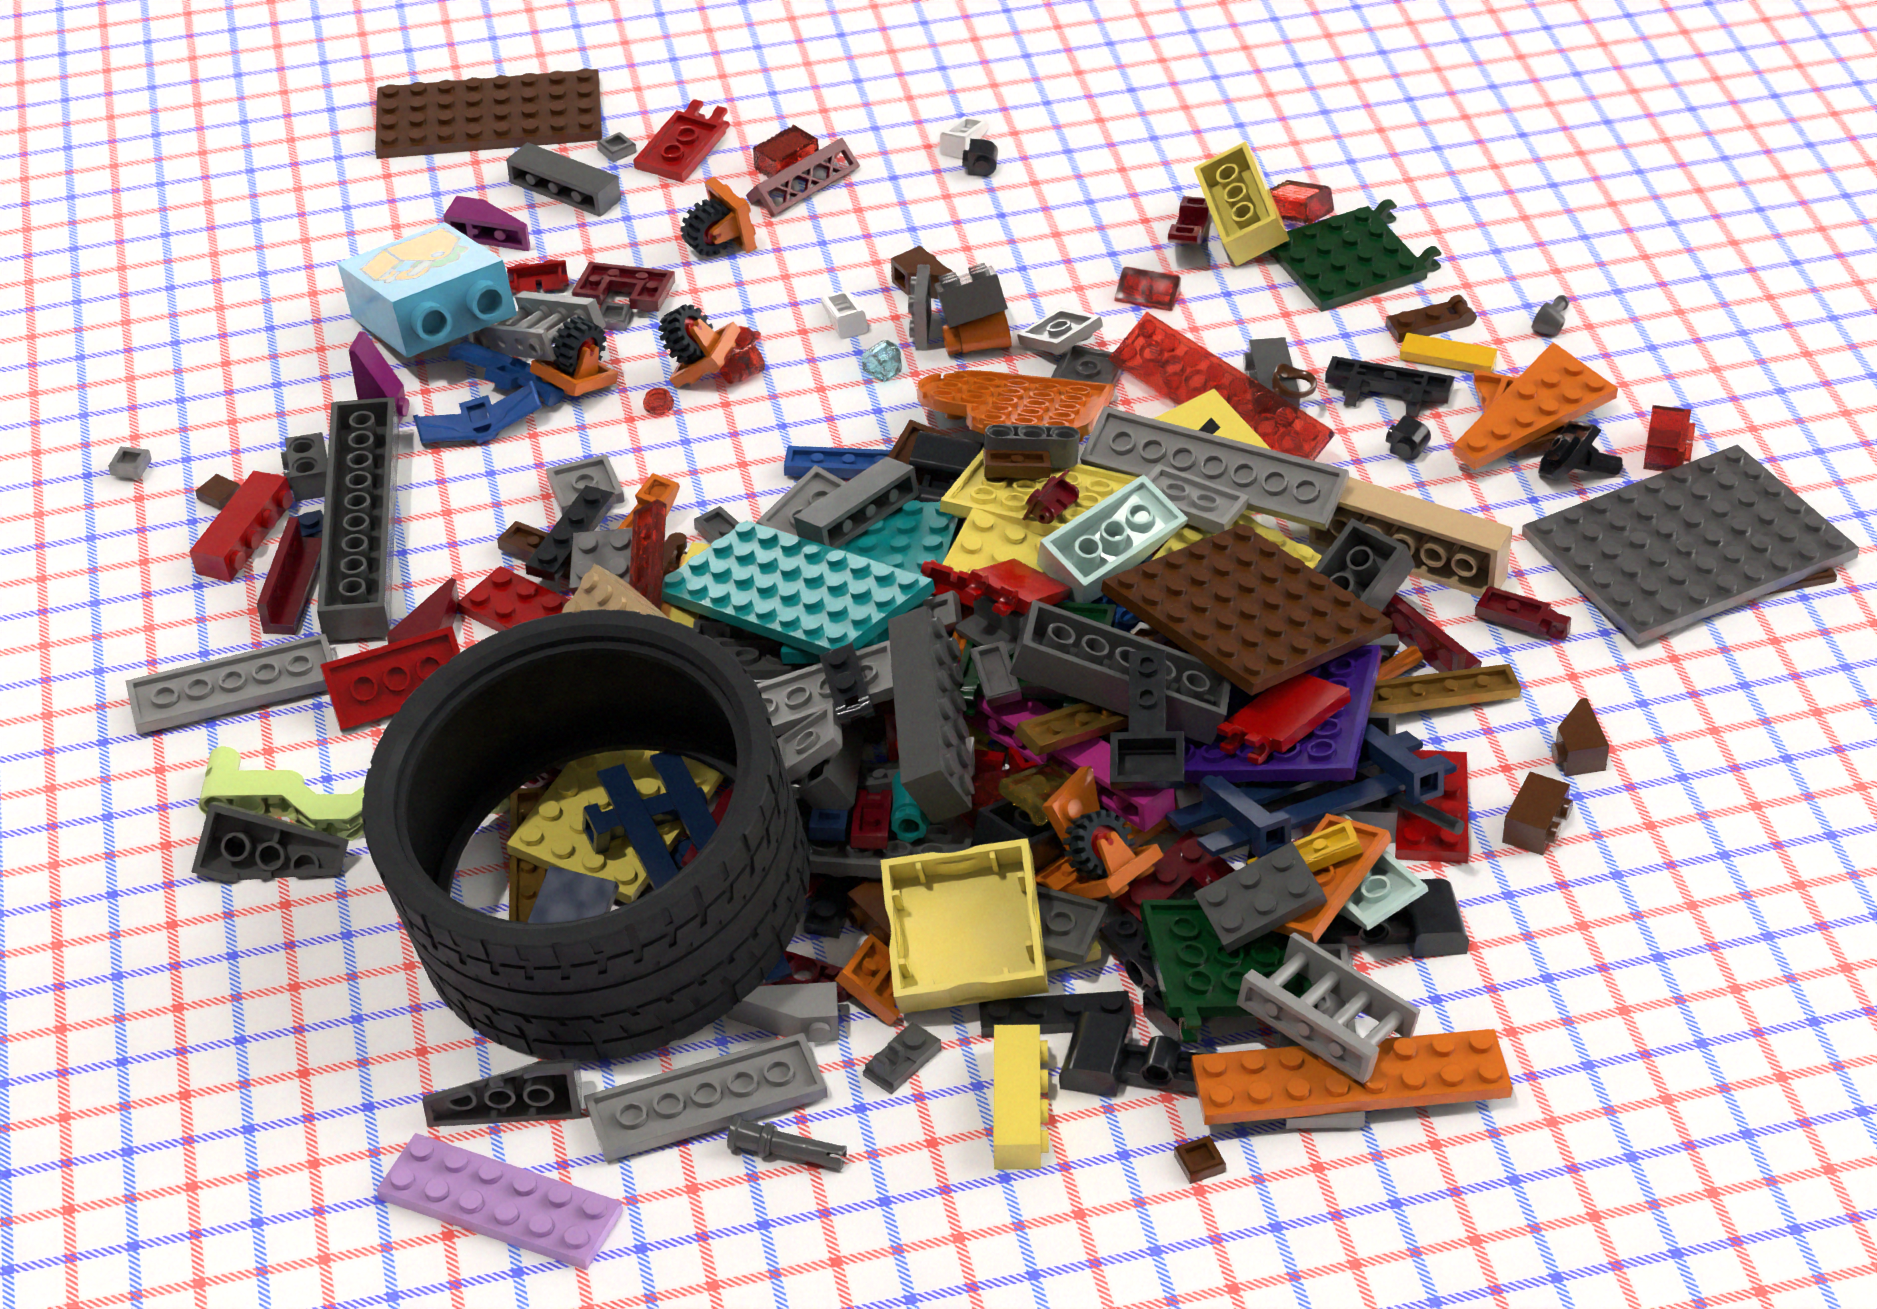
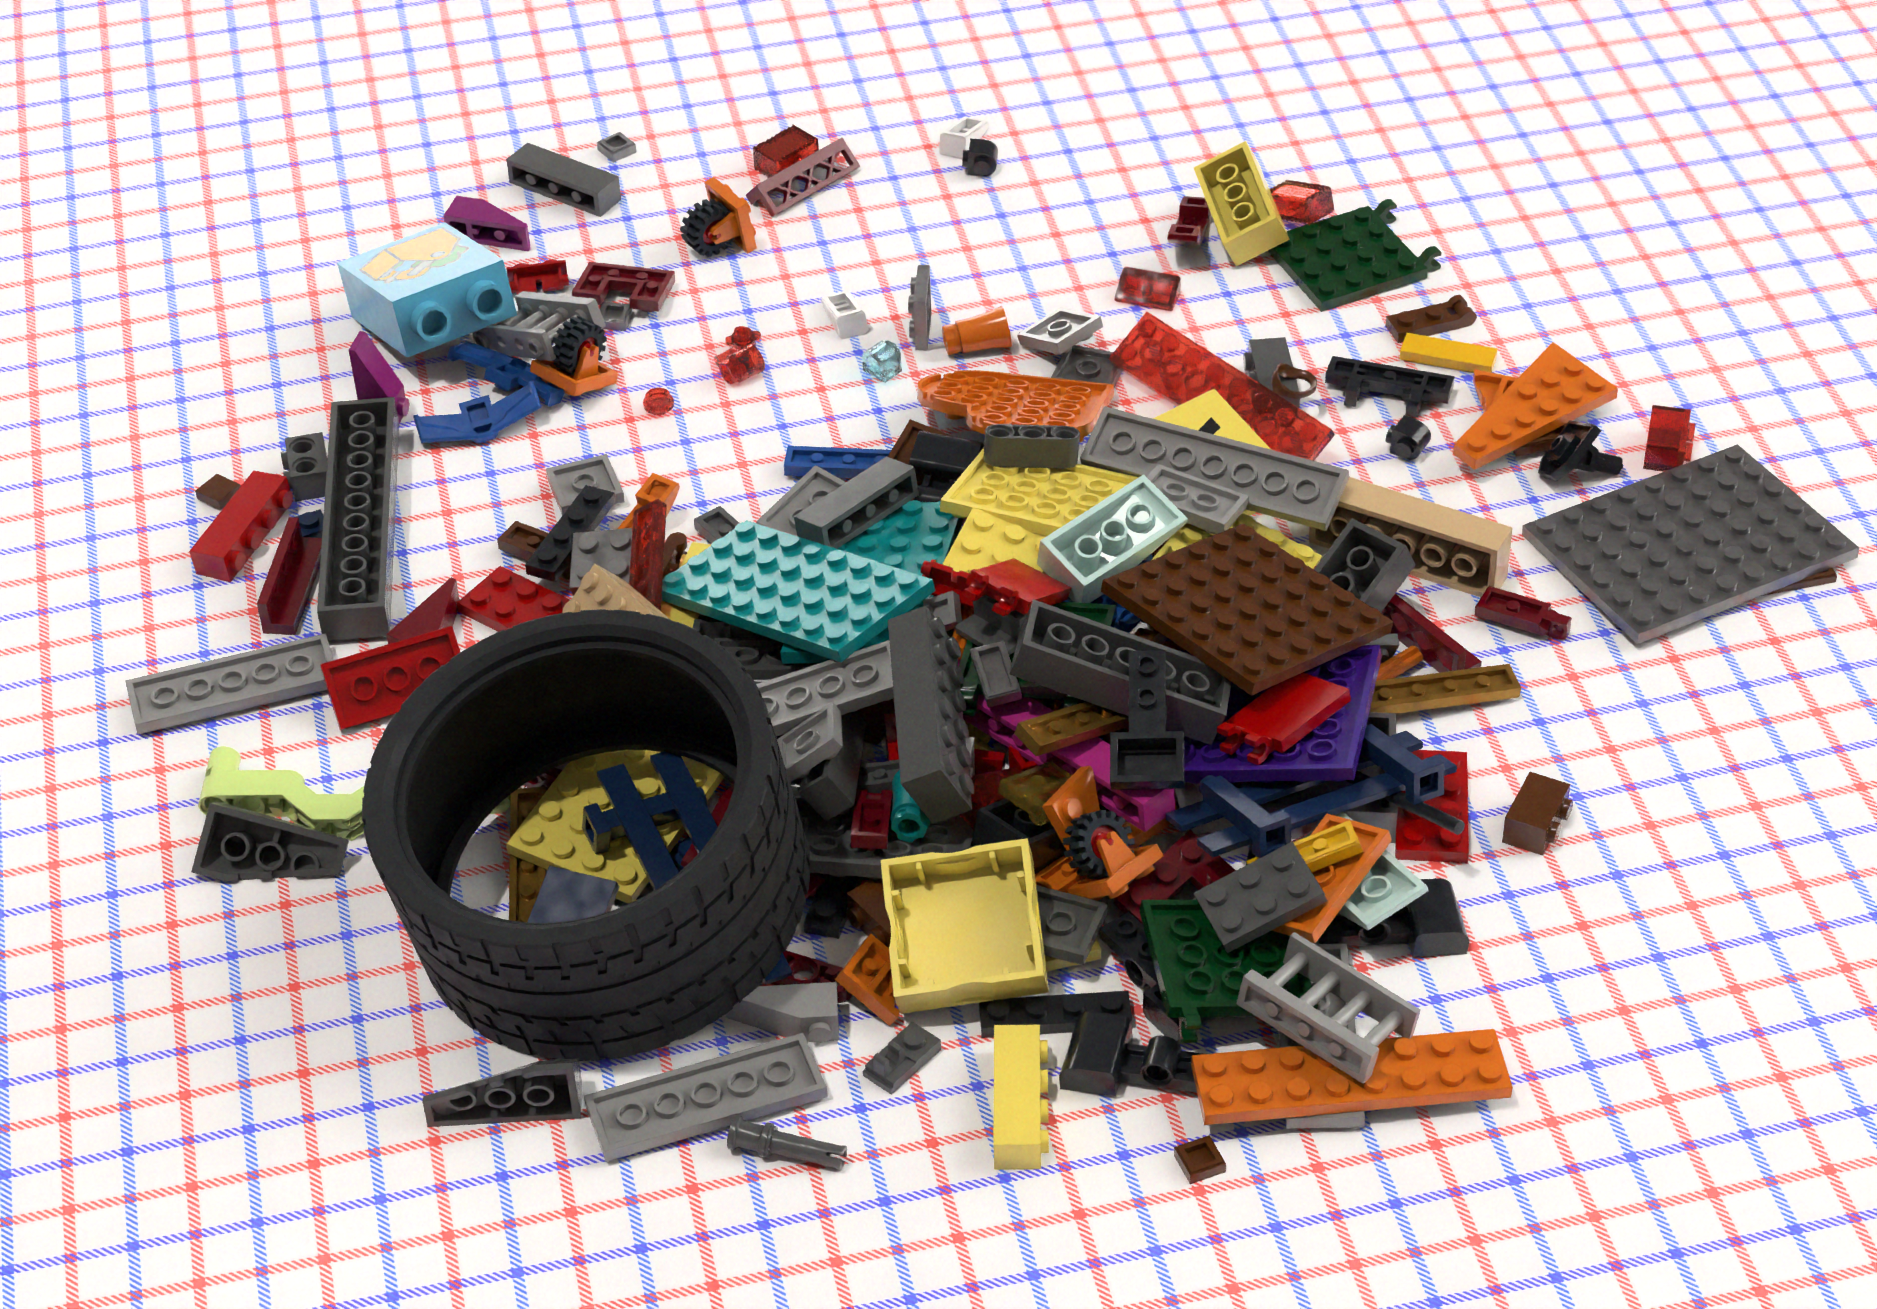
flat silver plate [108,446,152,479] -> none
reddish brown plate [375,68,602,159] -> none
lavender plate [376,1133,623,1270] -> none
red tile [633,98,730,183] -> none
plate [658,304,741,388] -> none
dark blue plate [809,809,848,843] -> none
black plate [819,642,876,728] -> none
reddish brown slope [891,245,953,299] -> none
dark grey brick [934,262,1008,328] -> none
reddish brown plate [983,449,1051,481] -> none
dark red hinge [1022,469,1079,524] -> none
dark grey bar [1531,295,1570,336] -> none
reddish brown slope [1551,698,1609,777] -> none

